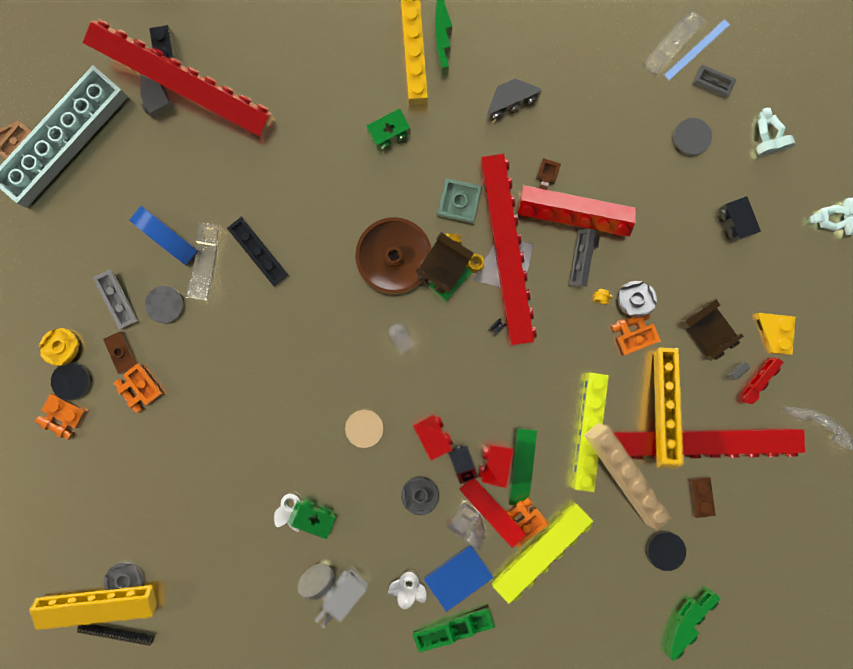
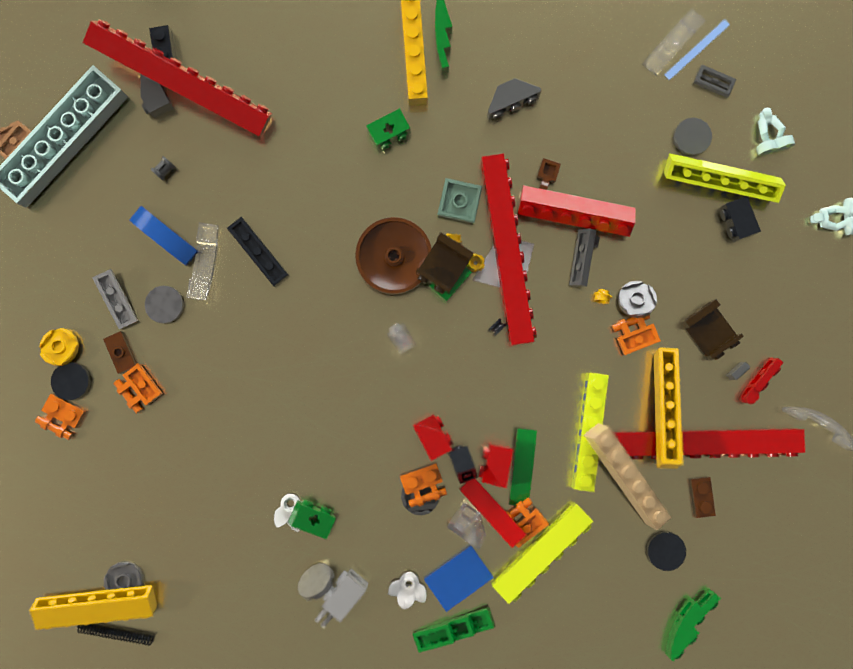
tan tile [345,409,384,448] -> none
yellow wing [756,313,796,355] -> none
none -> dark grey bush [150,156,176,181]
none -> orange plate [400,463,447,508]
none -> neon yellow brick [664,153,786,203]

